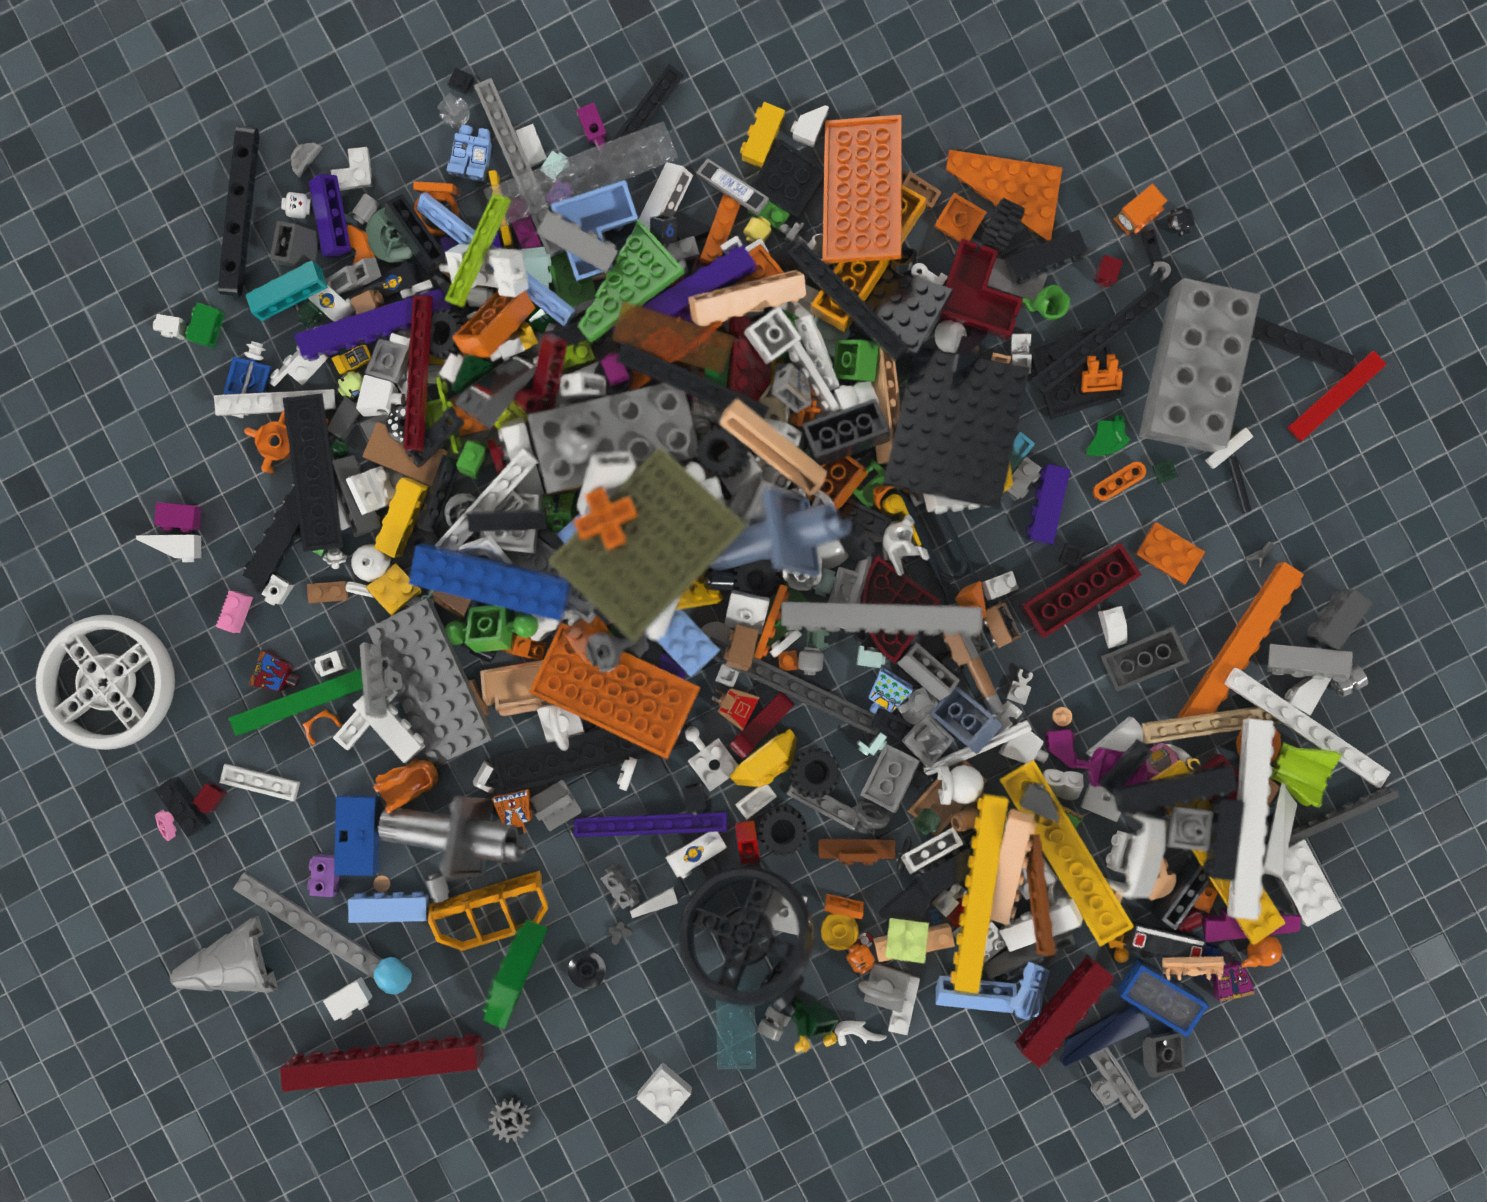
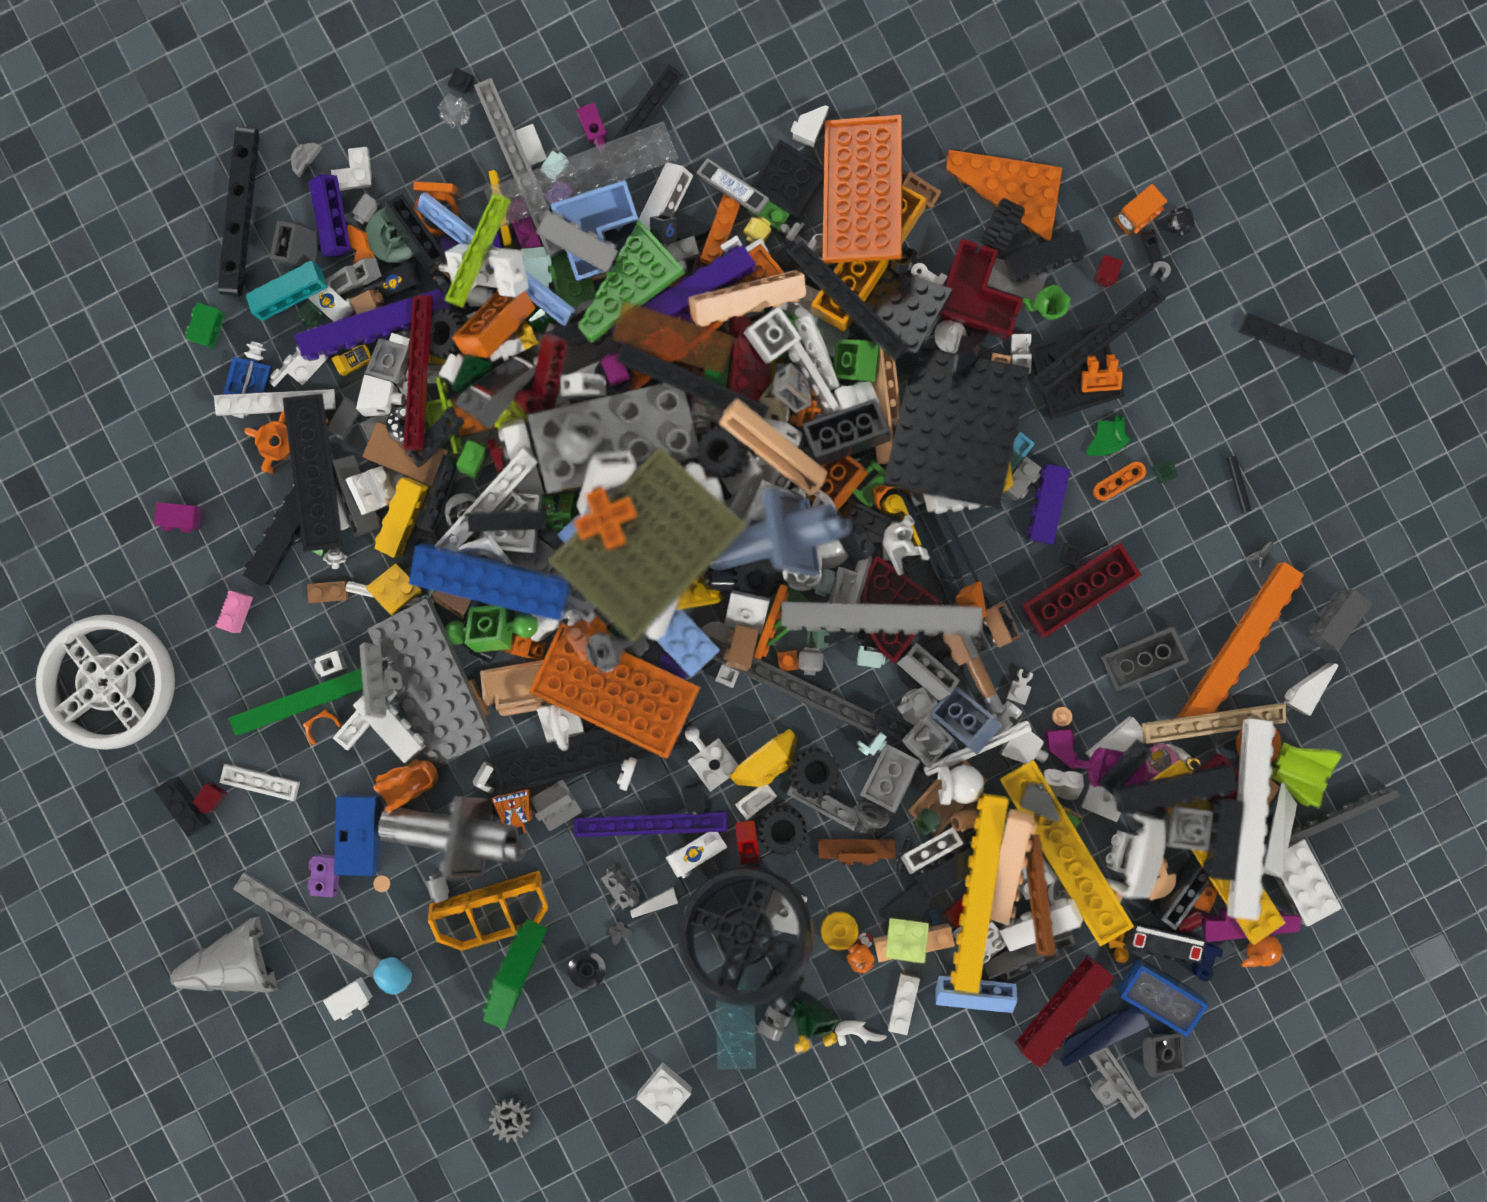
white slope [136,535,201,562] -> none
white brick [153,314,187,340] -> none
bright pink plate [155,810,177,841] -> none
torso [248,650,300,691] -> none
white brick [262,574,294,605] -> none
dark red brick [280,1034,484,1092] -> none
white head [282,192,310,219] -> none
dark green plate [330,438,348,458] -> none
yellowish green head [338,371,363,399] -> none
light blue brick [348,891,430,923] -> none
white cylinder [351,544,391,582] -> none
white plate [400,279,436,300] -> none
light blue hips [447,125,492,182] -> none
lime brick [562,340,597,374] -> none
torso [711,688,760,730] -> none
dark red beam [729,692,795,759] -> none
yellow brick [740,102,785,168] -> none
white plate [769,630,802,658] -> none
orange plate [824,894,864,919] -> none
light grey tile [859,963,911,1013] -> none
light blue torso [869,666,913,714] -> none
white plate [932,883,967,917] -> none
orange plate [934,193,987,242] -> none
white plate [981,571,1019,601] -> none
light blue plate [1010,962,1050,1020] -> none
white slope [1098,606,1127,648] -> none
orange plate [1135,522,1205,585] -> none
light grey brick [1139,278,1260,453] -> none
light nougat plate [1162,957,1224,980] -> none
white piece [1205,427,1254,469] -> none
torso [1212,952,1255,1002] -> none
white plate [1224,668,1390,788] -> none
light grey brick [1267,644,1353,682] -> none
red tile [1287,350,1387,442] -> none
light grey wheel [1330,663,1368,697] -> none

